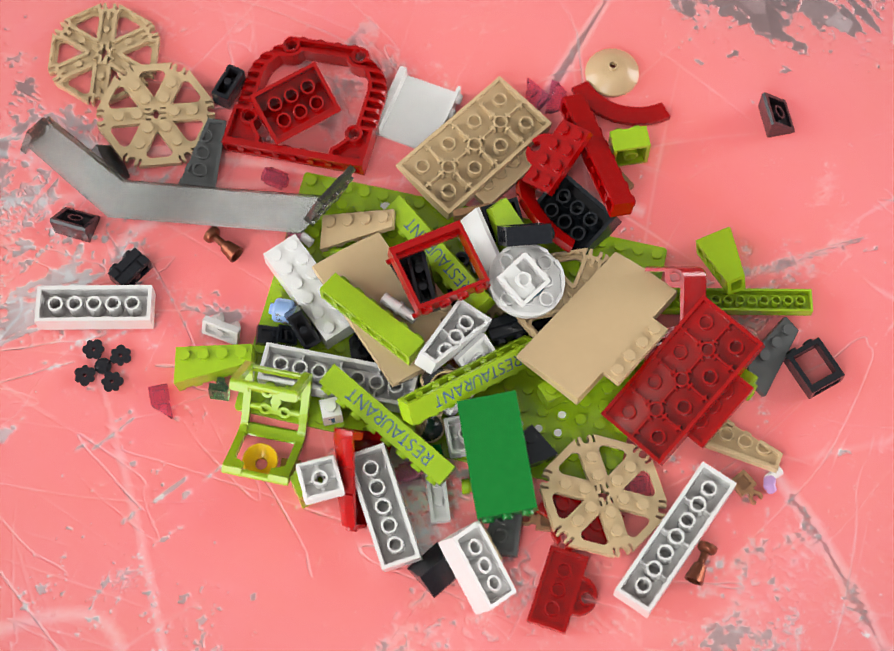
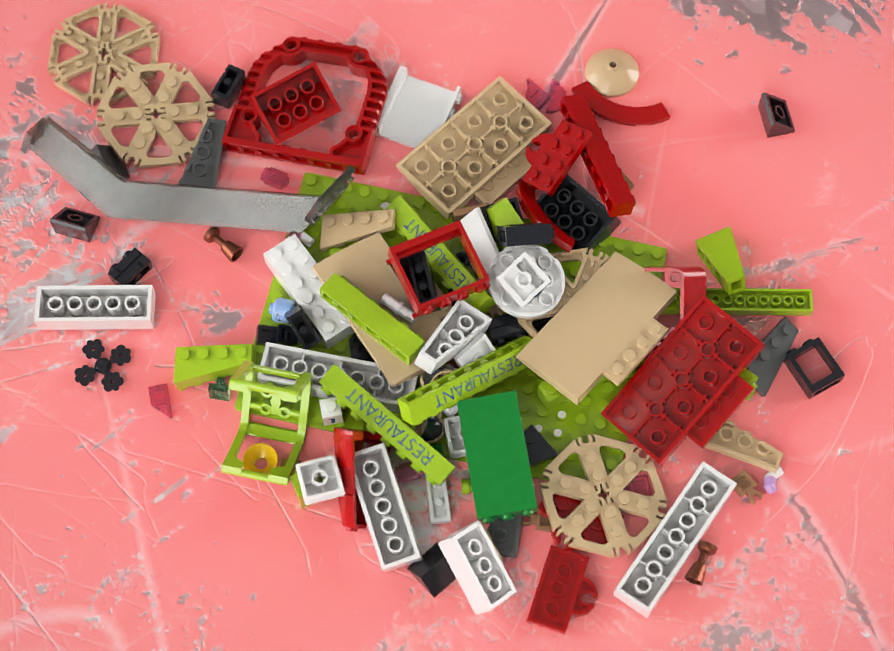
white tile [202,312,241,344] -> none
lime brick [608,125,651,167] -> none

